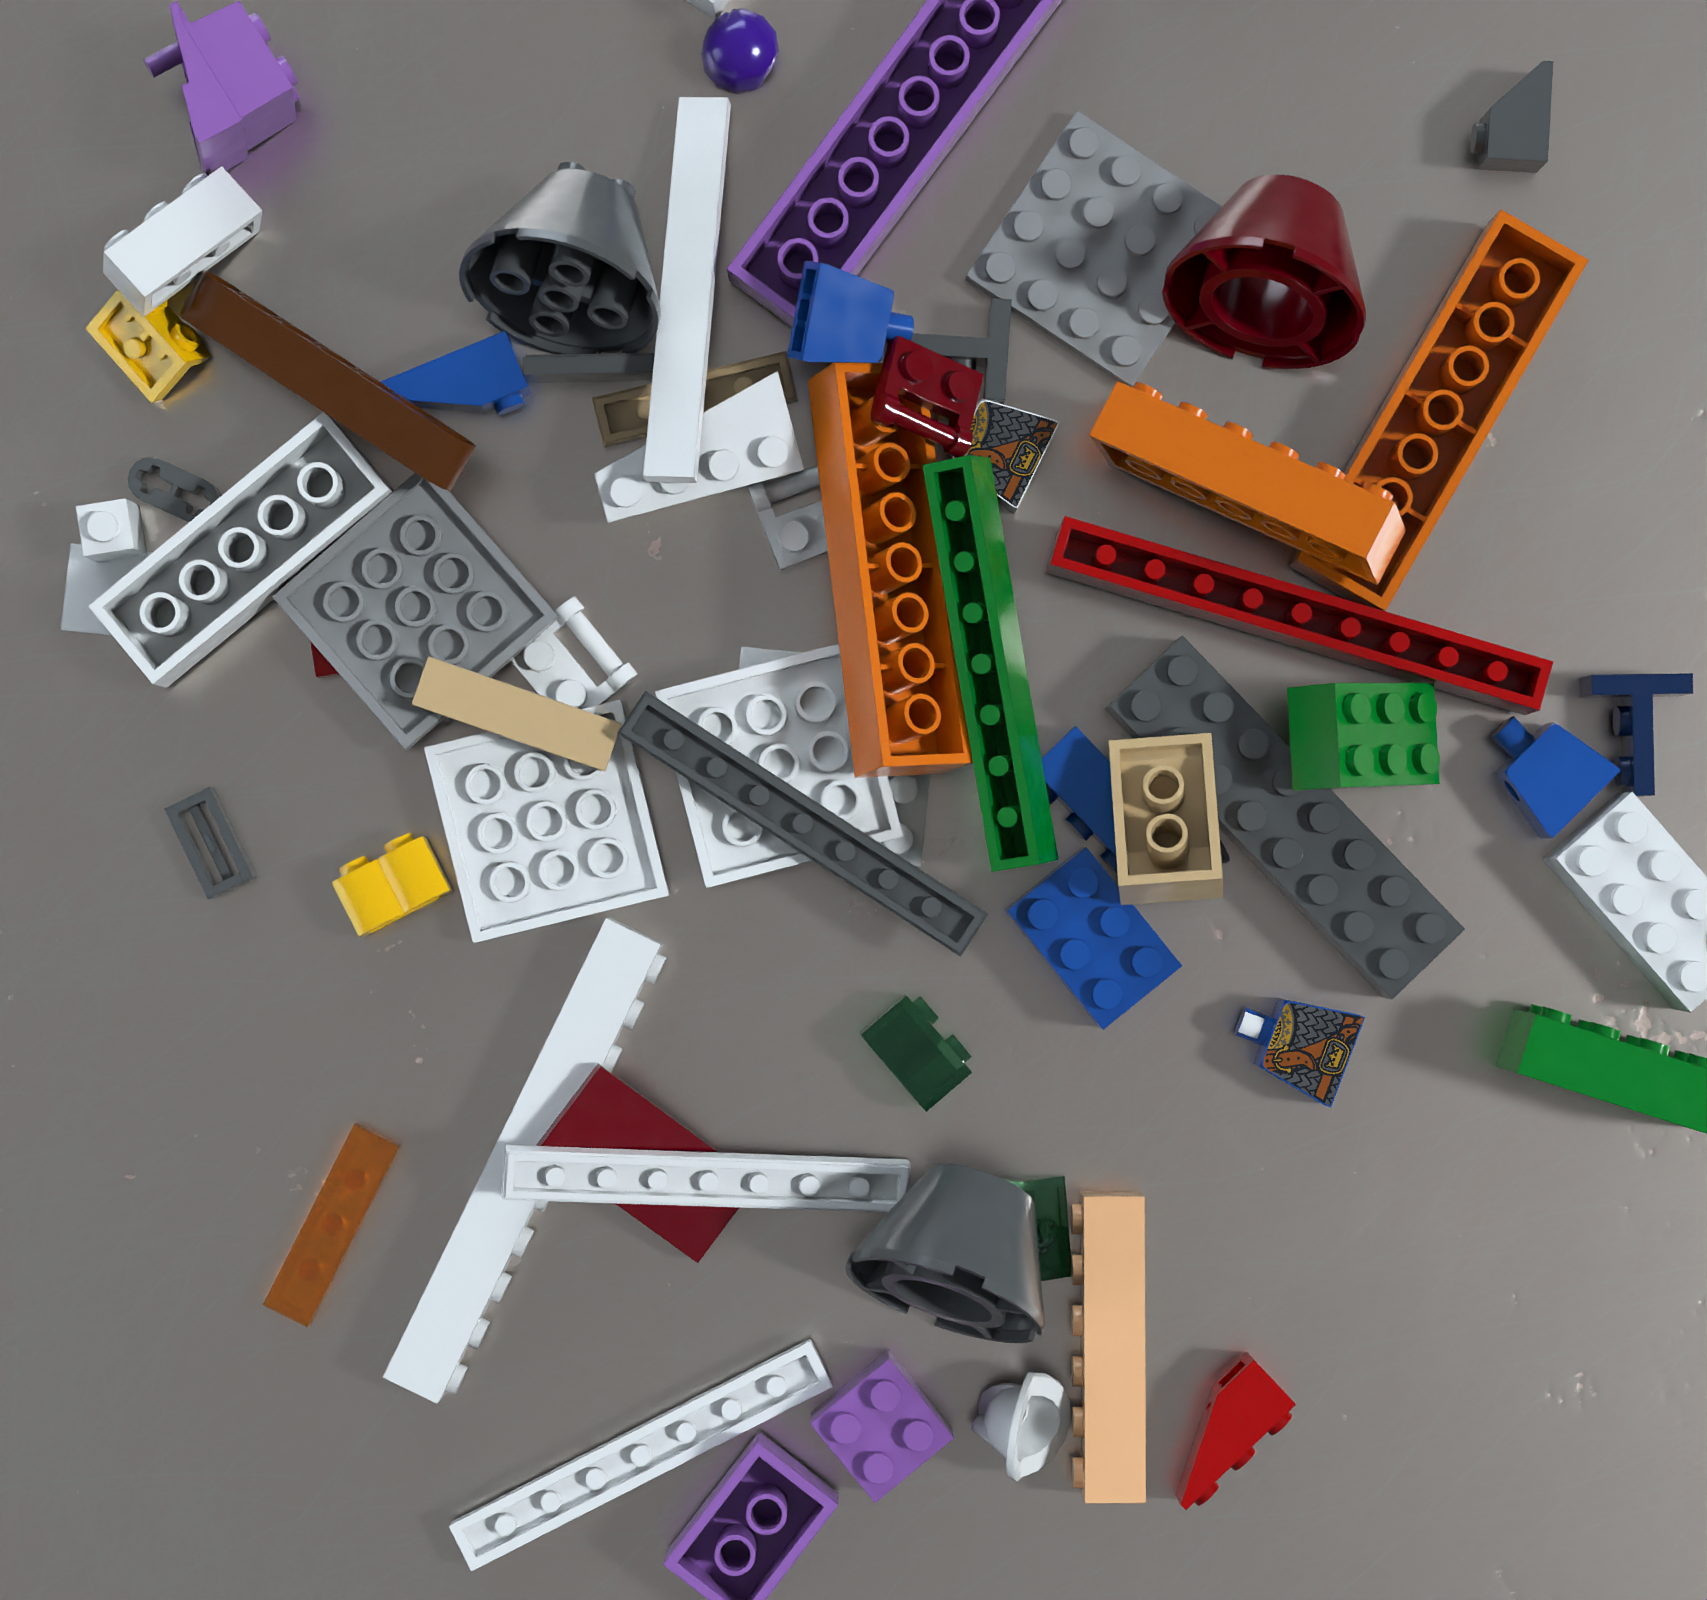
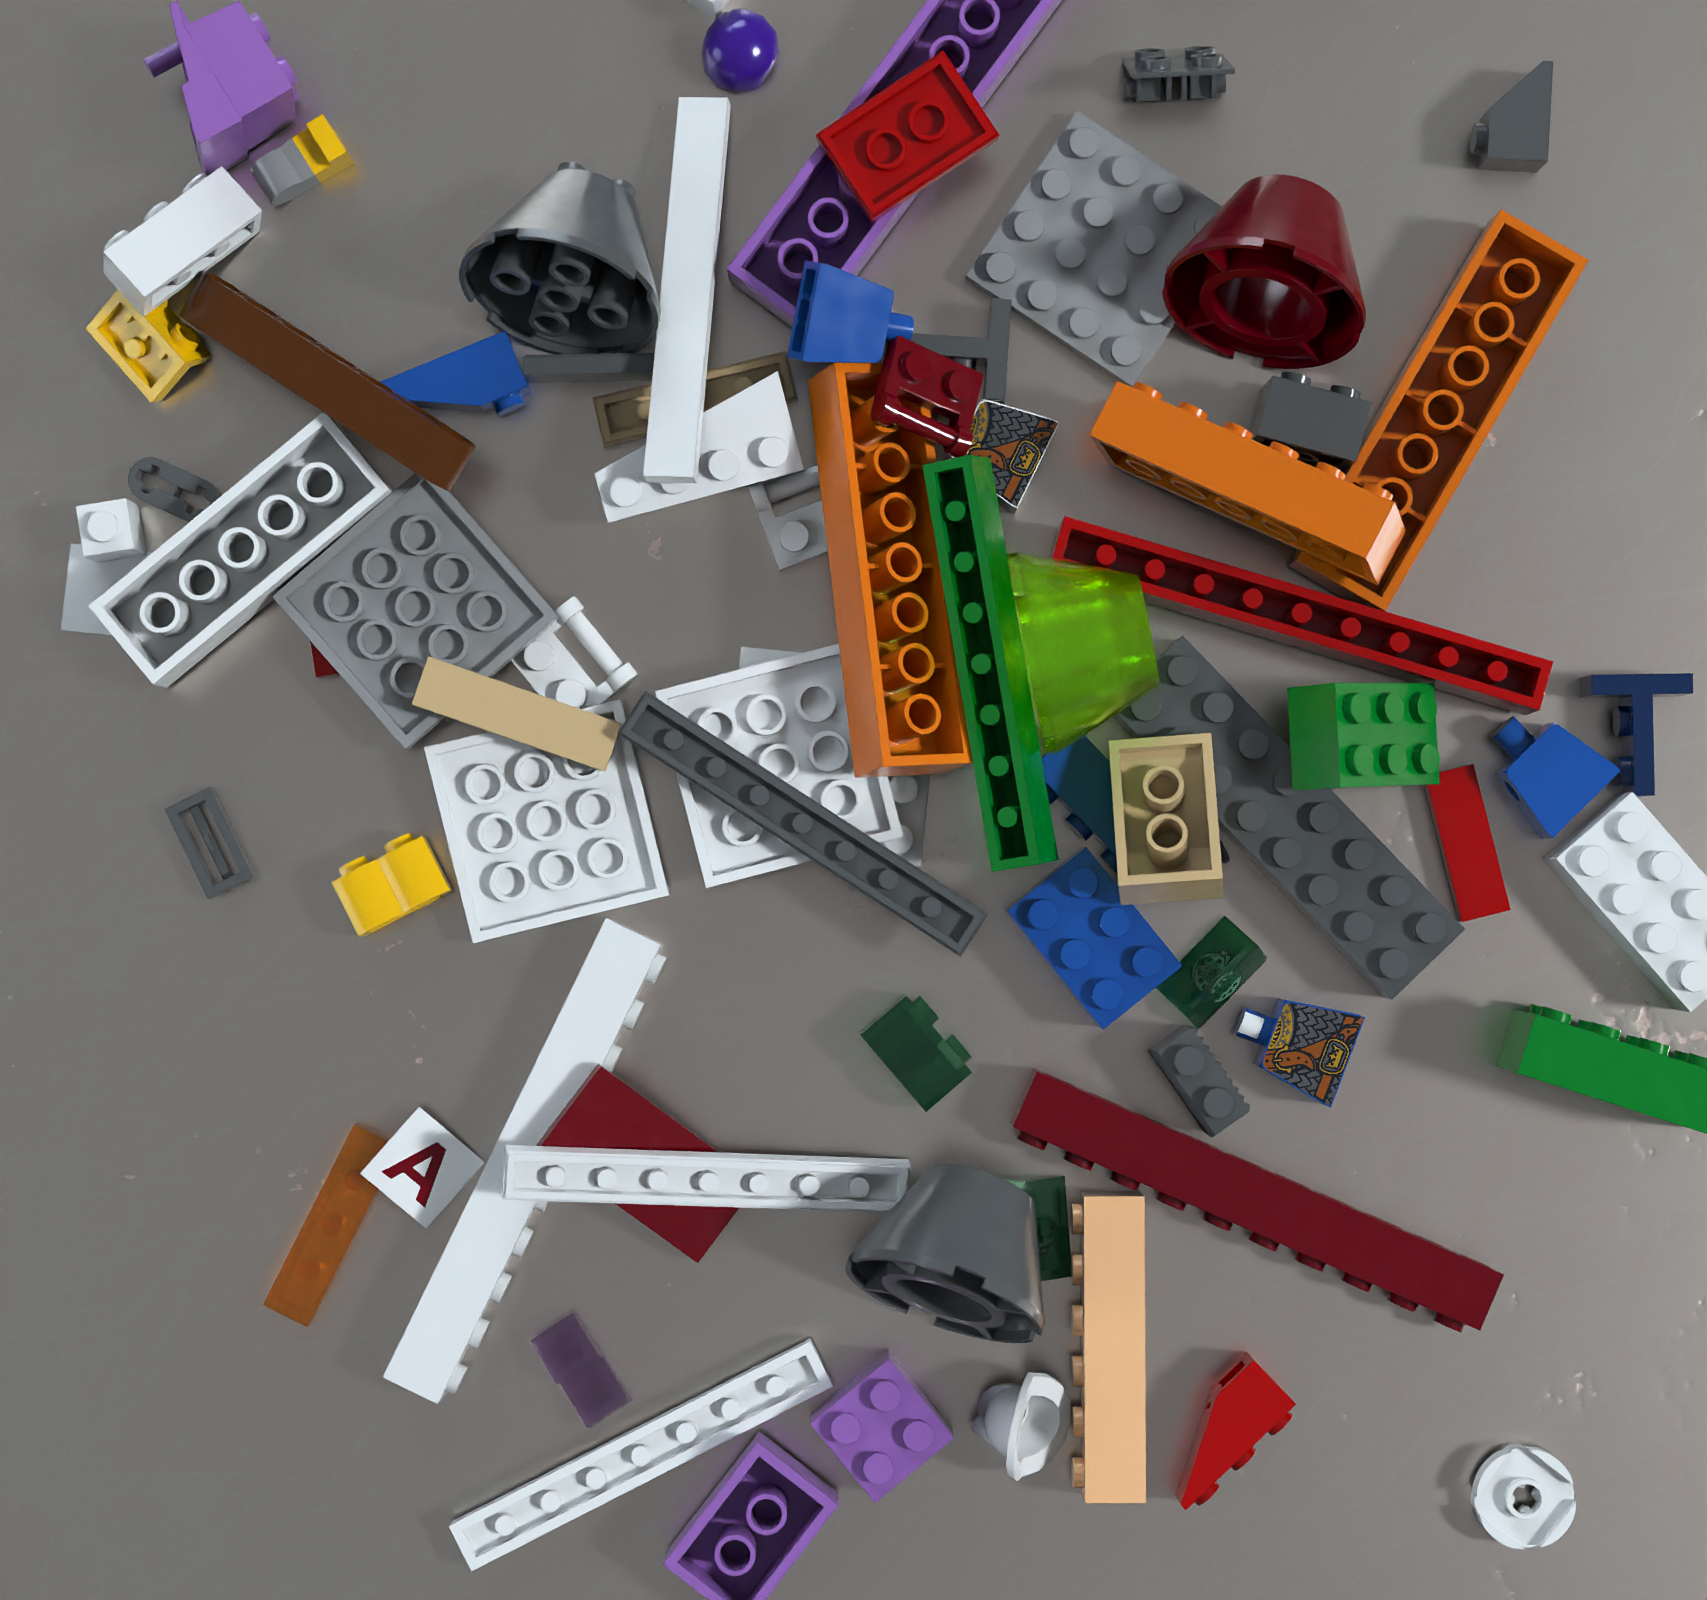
none -> leg [250,114,355,206]
none -> white sticker [360,1107,485,1229]
none -> clear purple slope [531,1313,633,1428]
none -> red tile [815,51,1000,223]
none -> clear neon green cone [1007,551,1160,756]
none -> dark red brick [1010,1068,1504,1333]
none -> dark grey hinge [1122,46,1235,102]
none -> dark grey brick [1148,1025,1250,1137]
none -> clear green slope [1156,916,1267,1029]
none -> dark grey brick [1249,372,1372,472]
none -> red tile [1424,764,1511,922]
none -> white plate [1470,1443,1576,1550]

